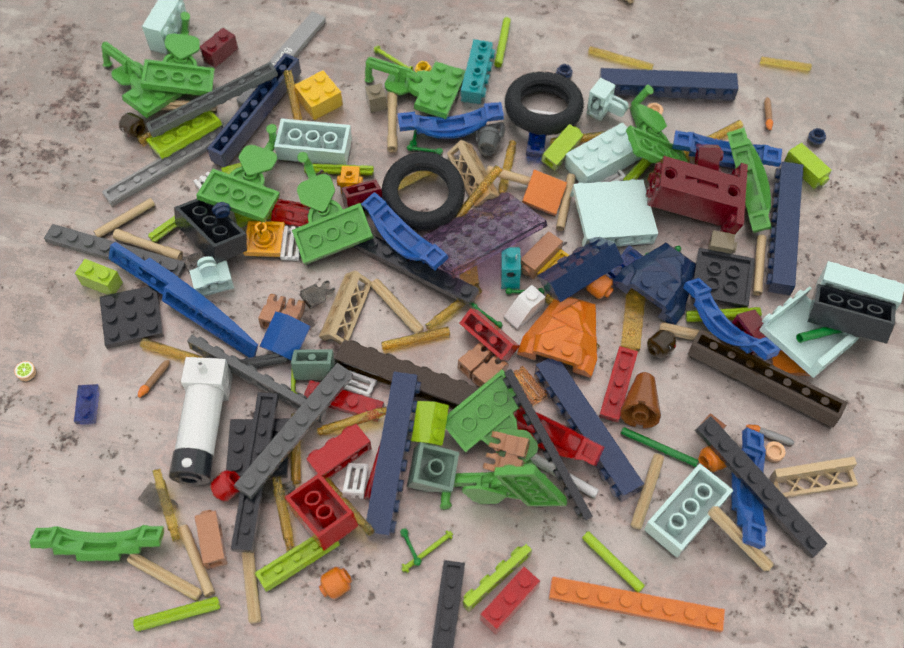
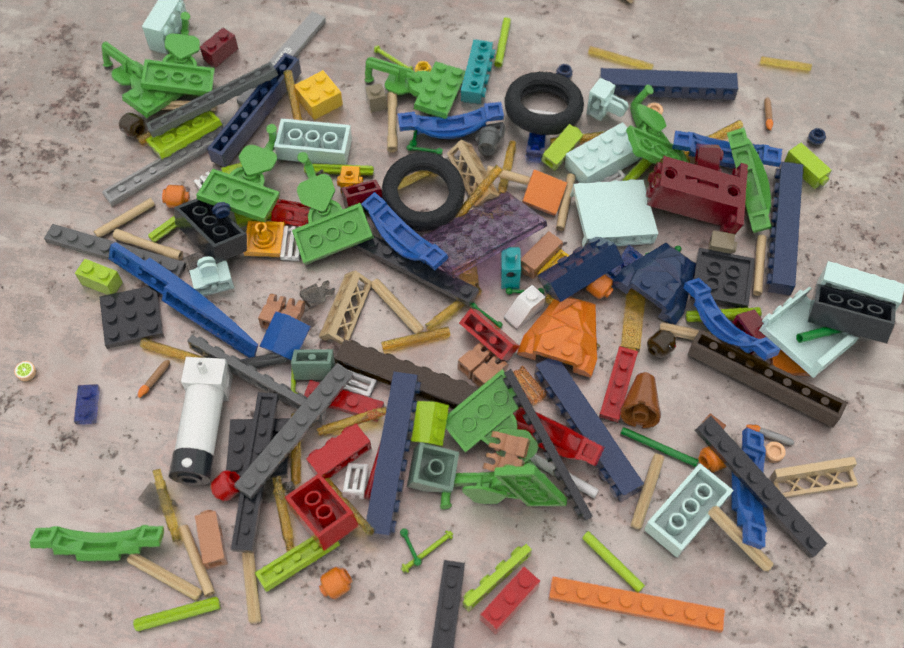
none -> orange head [162,185,190,208]

